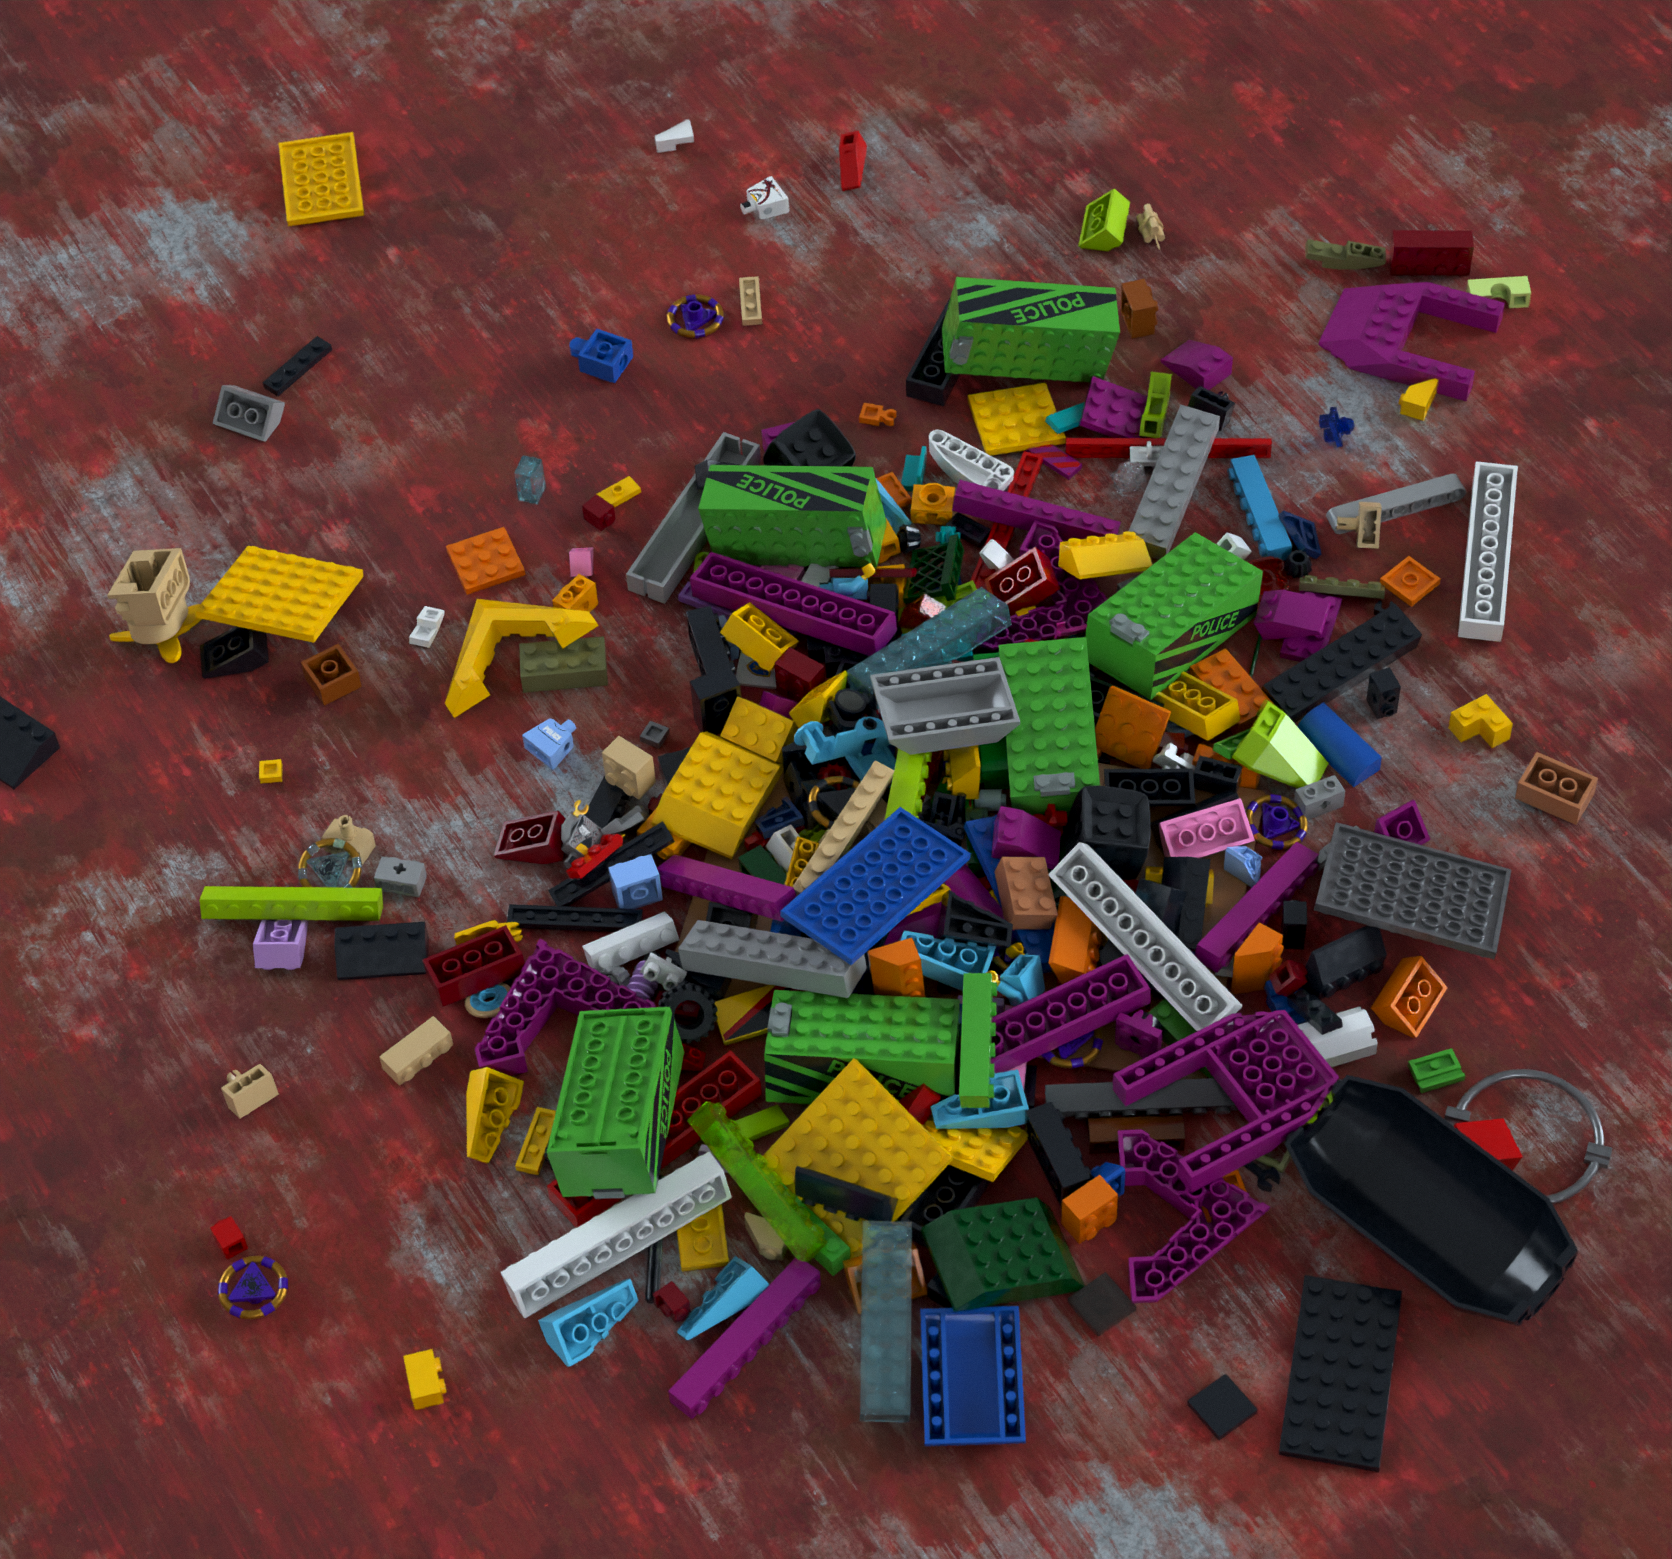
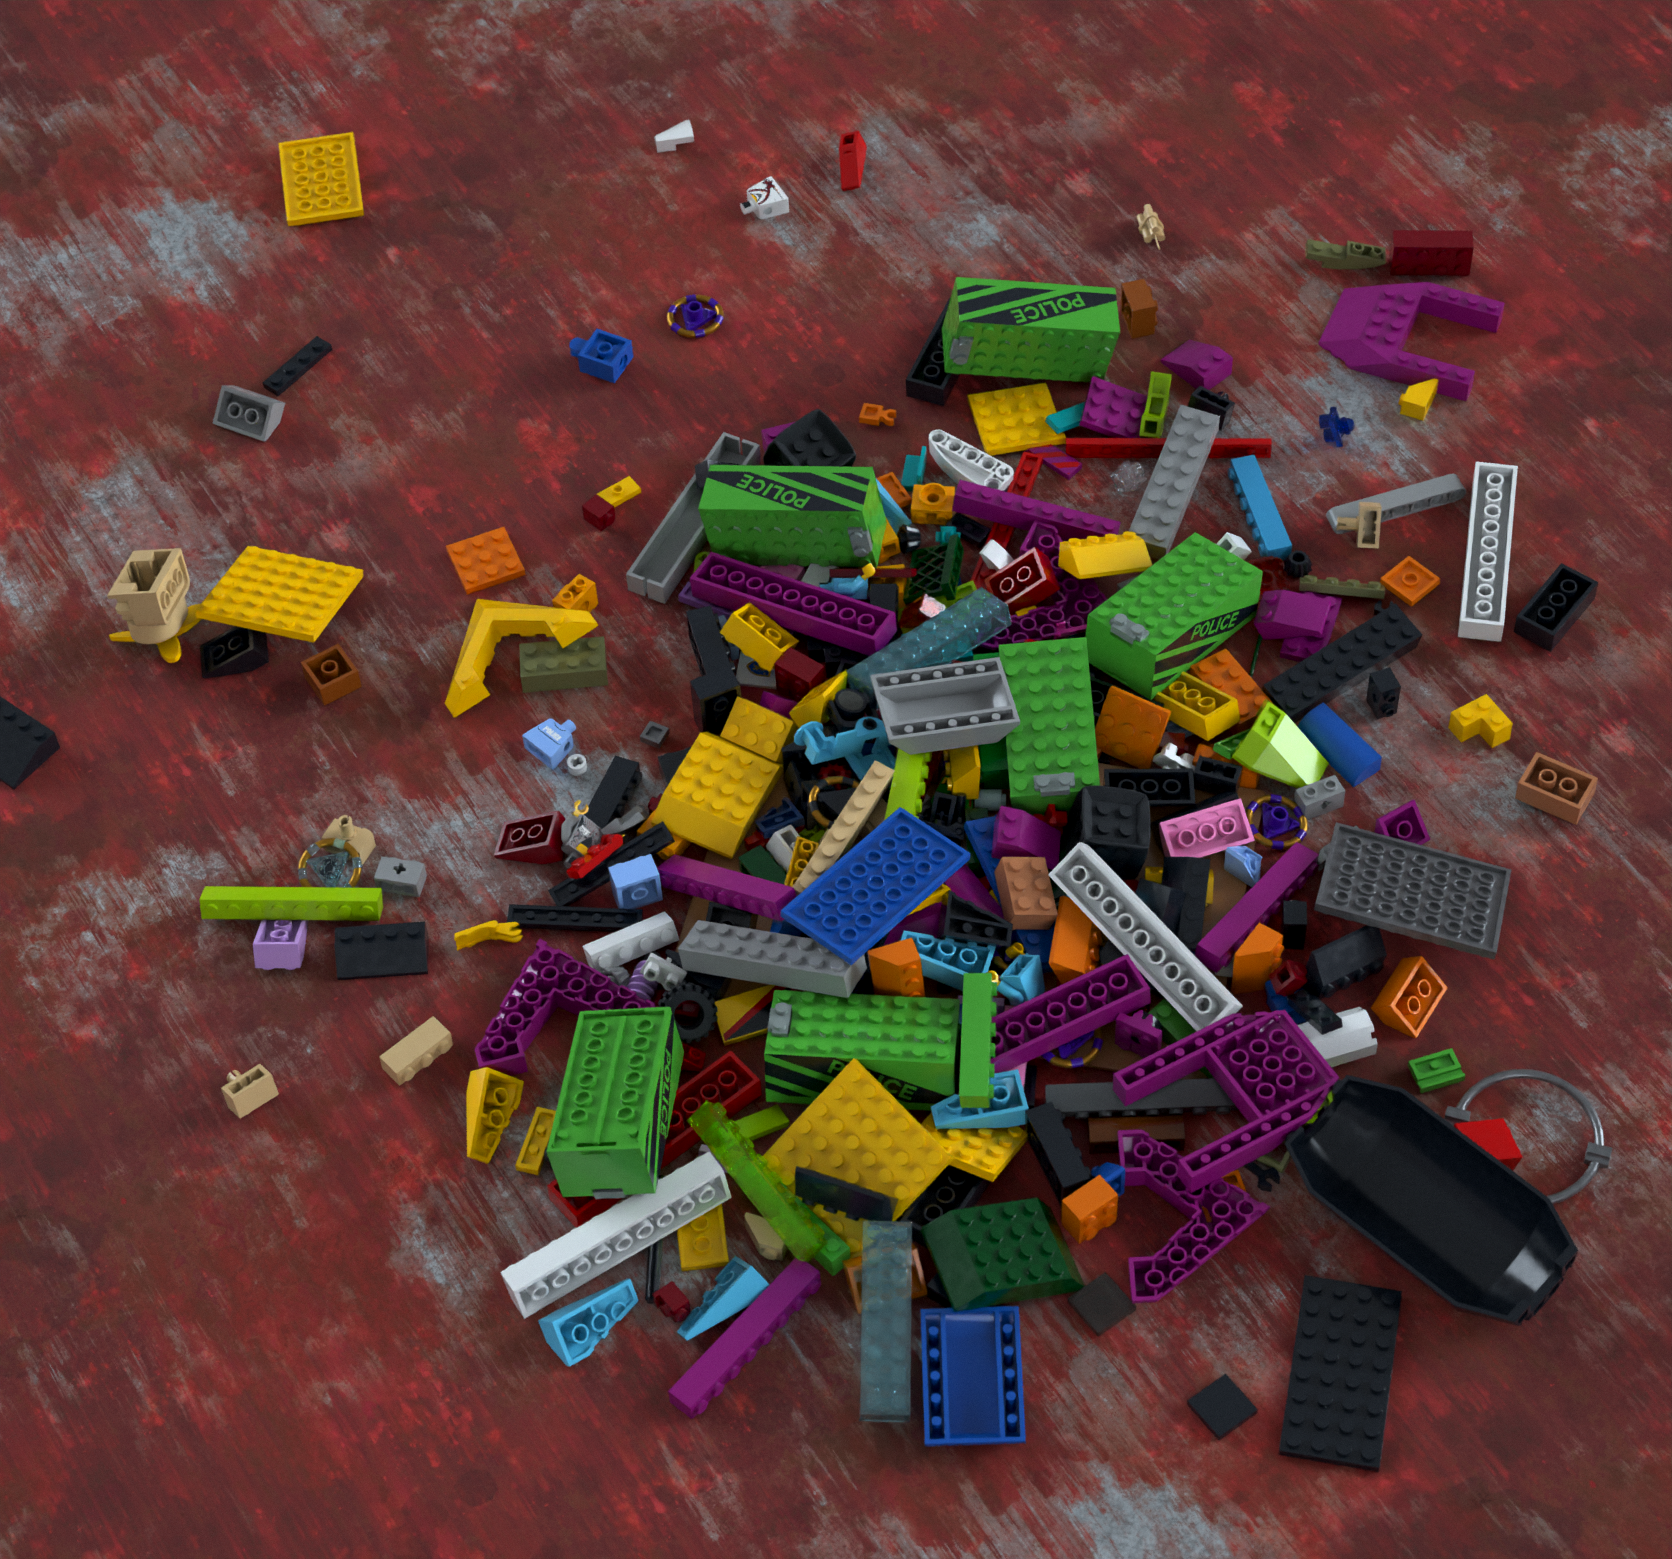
red brick [210,1216,248,1260] -> none
piece [218,1256,288,1319] -> none
yellow plate [259,759,283,783] -> none
yellow brick [403,1349,447,1410] -> none
white slope [409,606,445,648] -> none
dark red brick [422,925,525,1007] -> none
medium azure wheel [465,982,511,1018] -> none
clear light blue brick [514,455,546,504] -> none
bright pink slope [569,547,593,578] -> none
tan brick [602,736,656,800] -> none
tan plate [739,276,762,326] -> none
red slope [898,1083,941,1125] -> none
lime slope [1078,189,1130,251] -> none
white hips [1130,441,1163,470] -> none
dark blue wing [1278,510,1321,559] -> none
yellowish green arch [1466,276,1531,308] -> none
none -> white bush [567,754,587,776]
none -> black brick [1514,563,1598,652]

